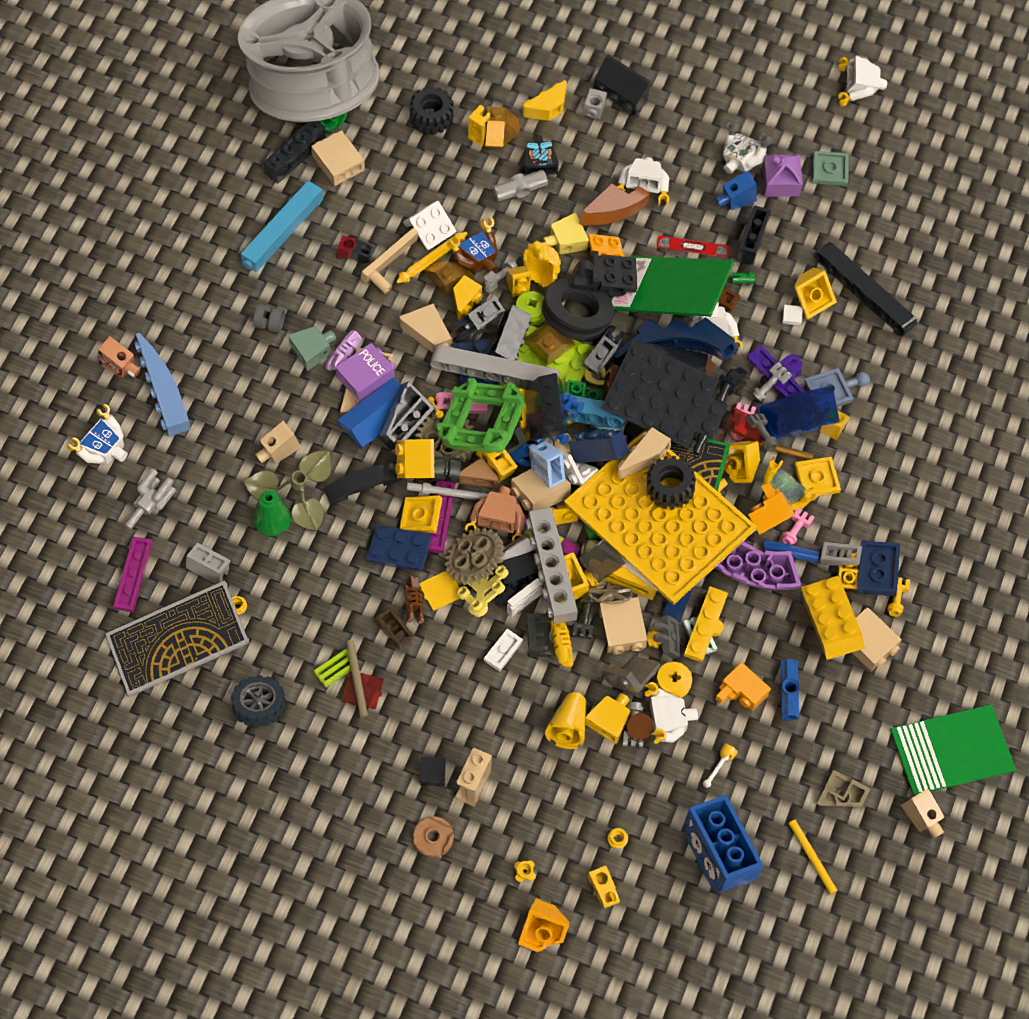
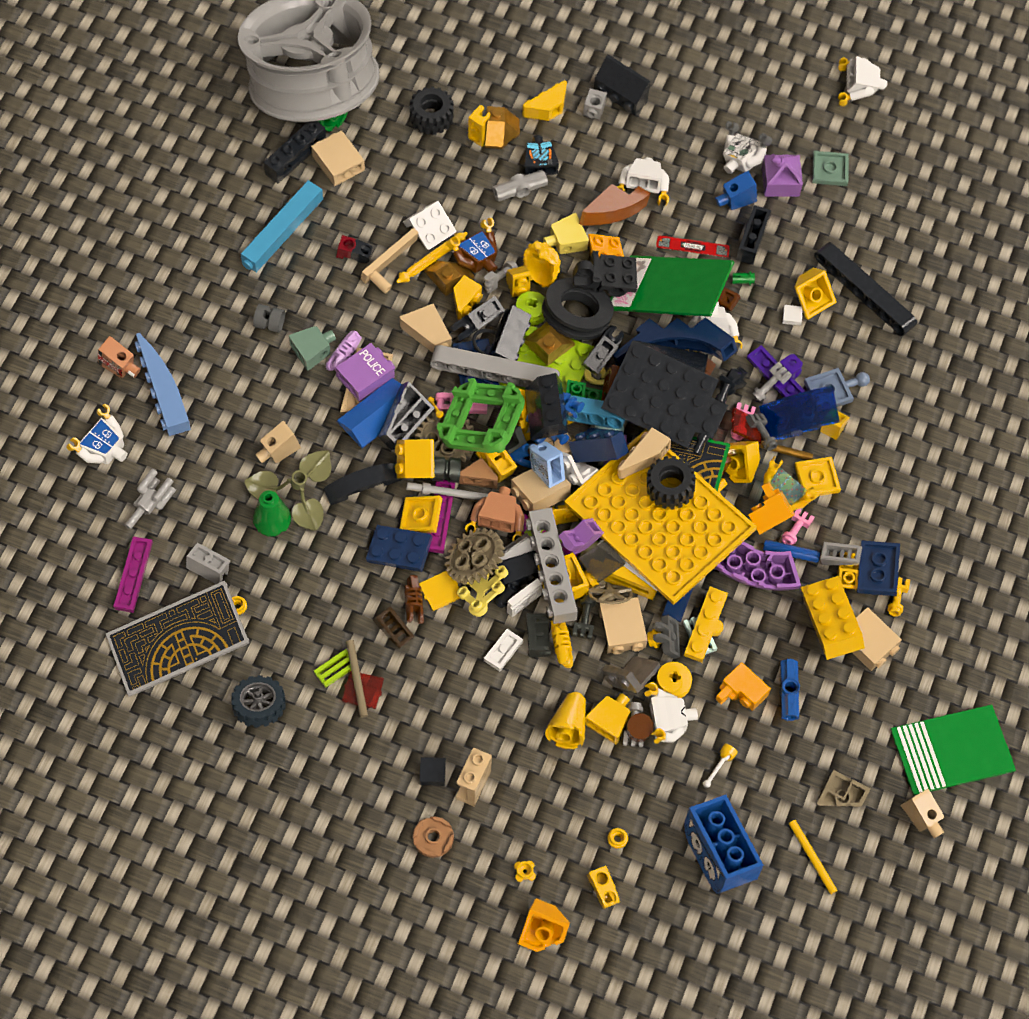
none -> medium lavender brick [558,518,604,555]

